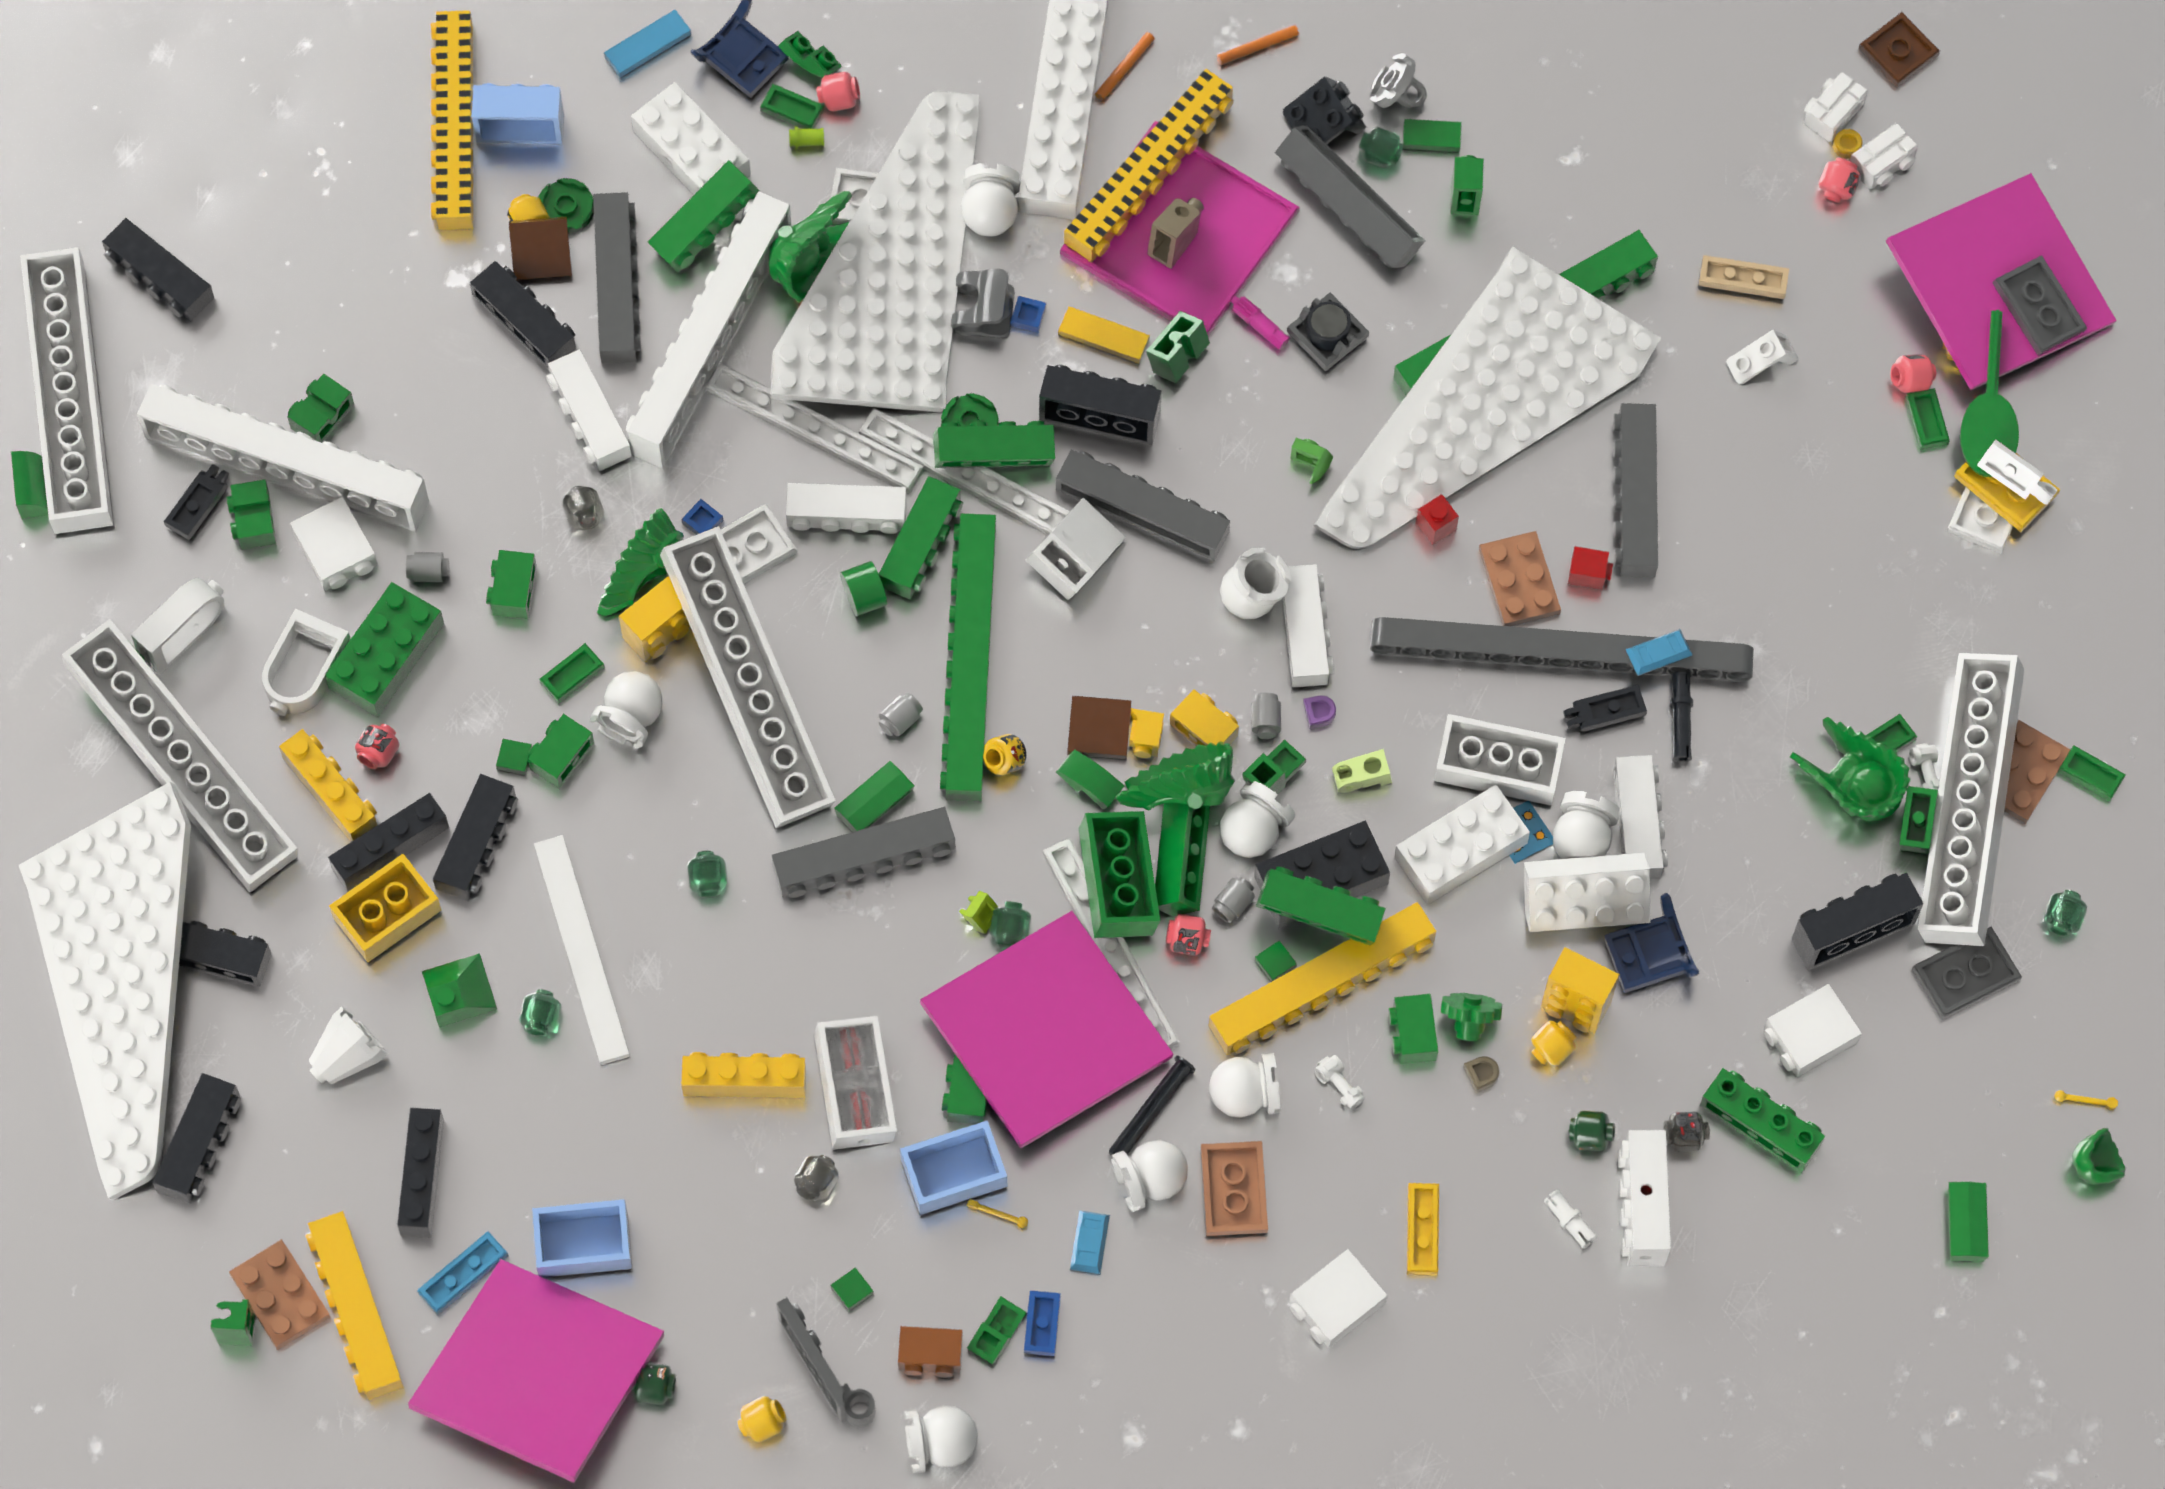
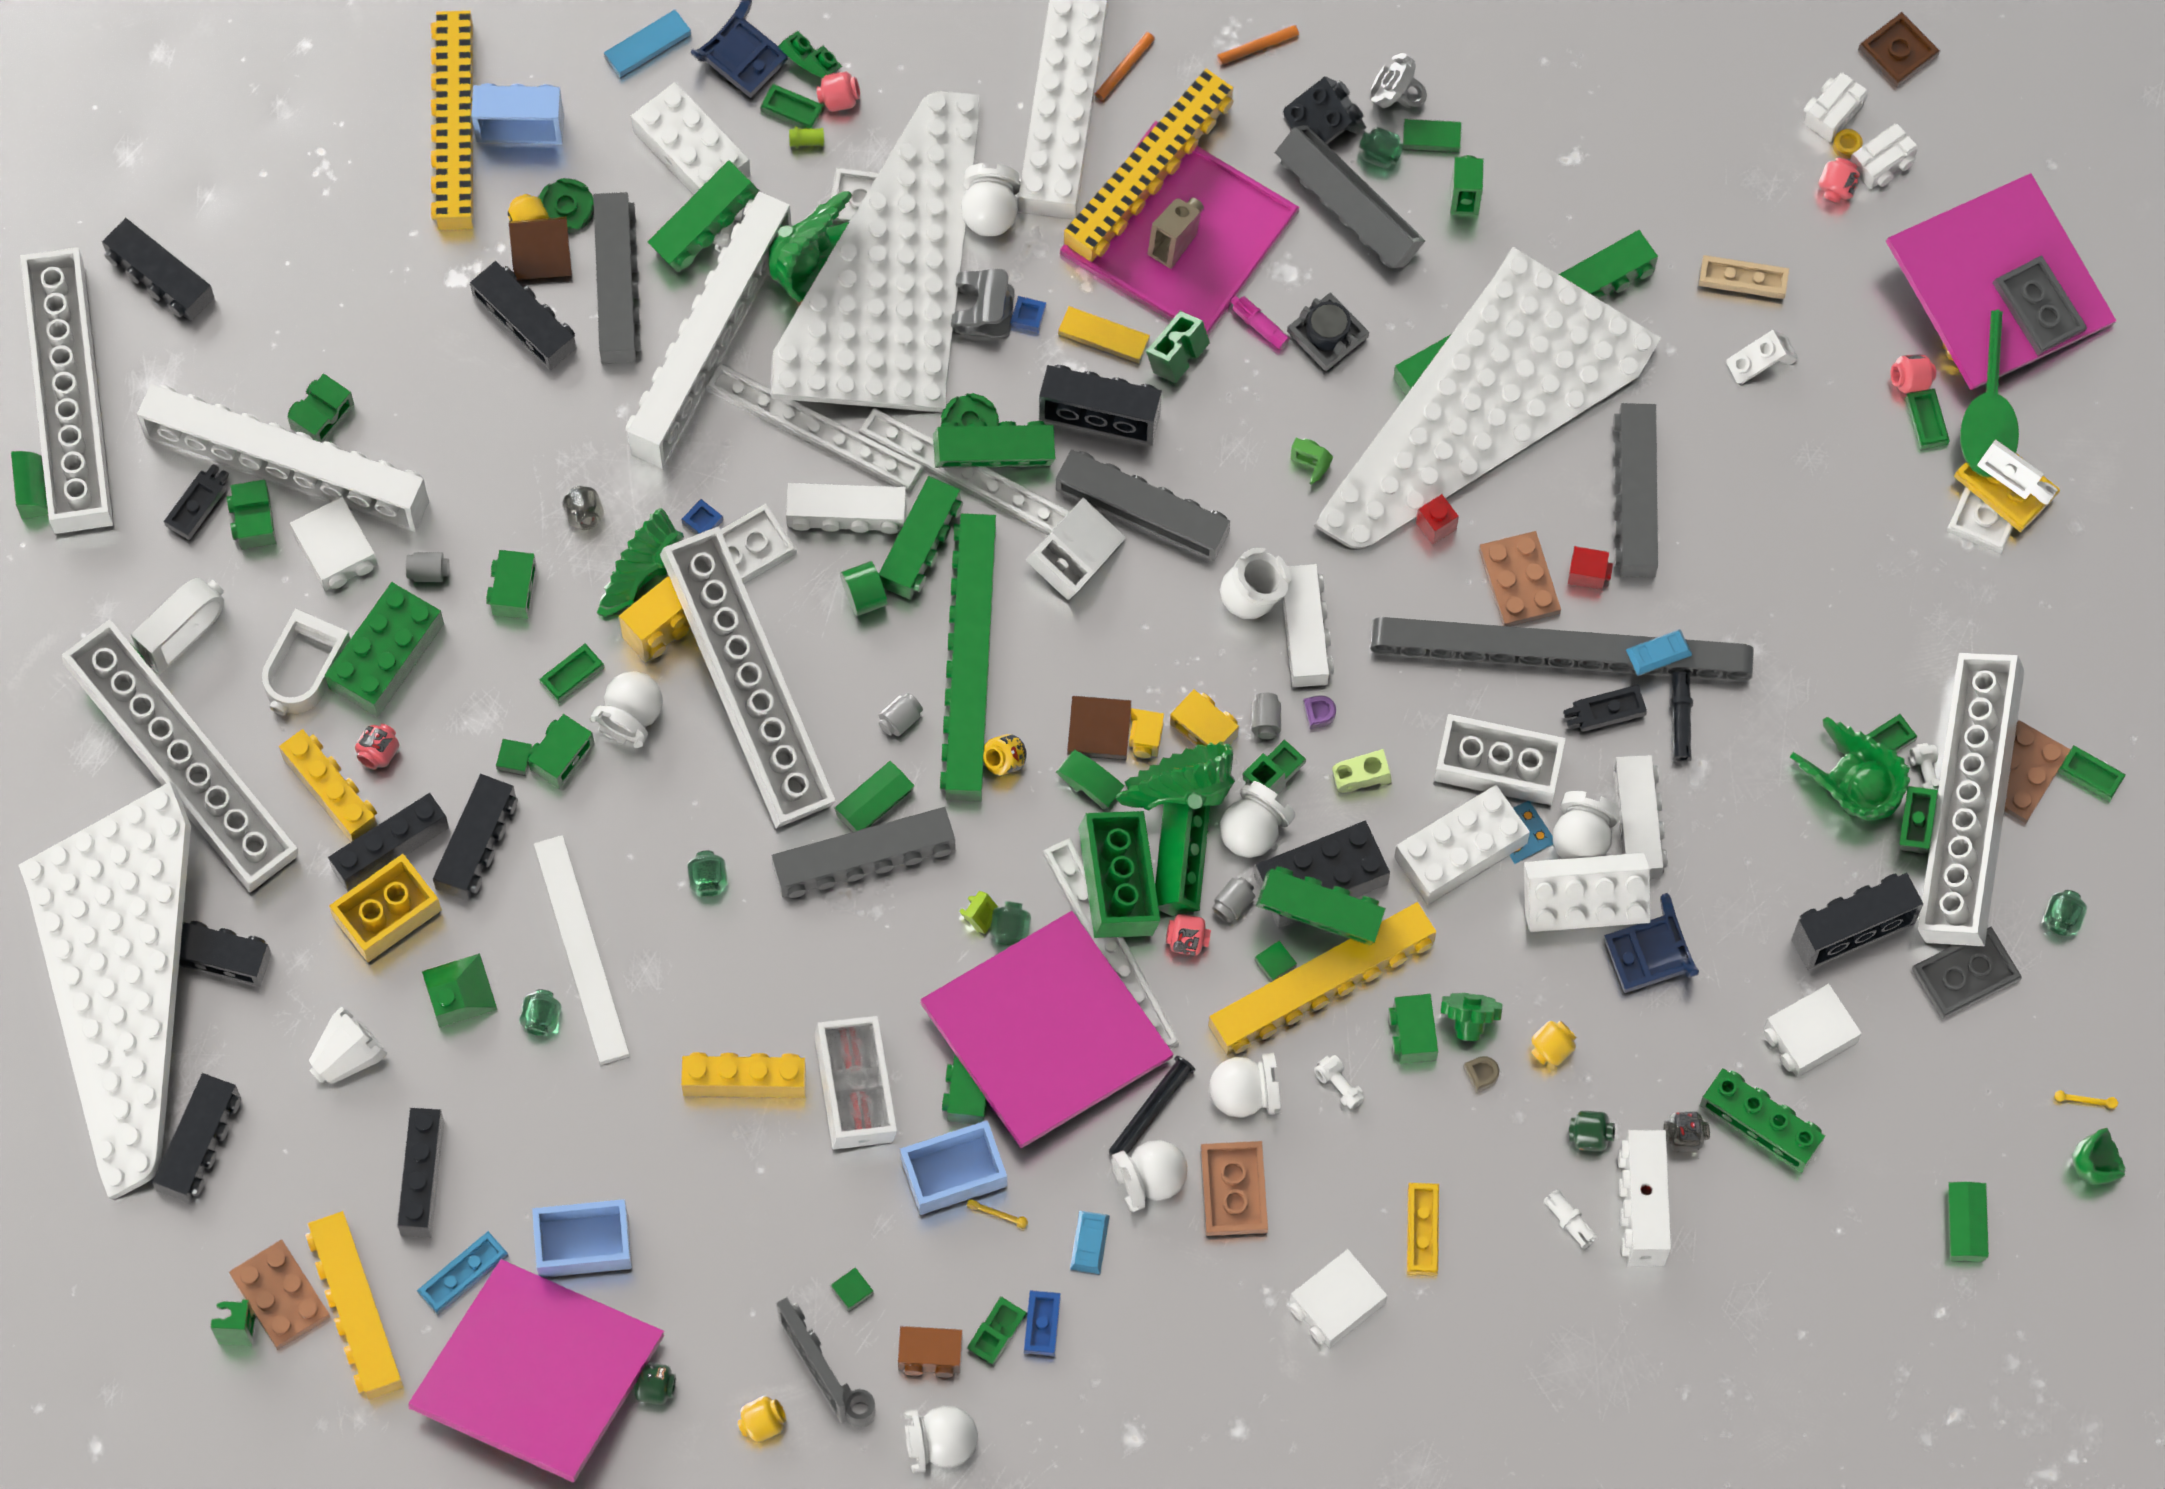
white brick [546,349,631,471] -> none
clear smoke head [794,1155,839,1202] -> none
yellow brick [1541,947,1620,1034] -> none

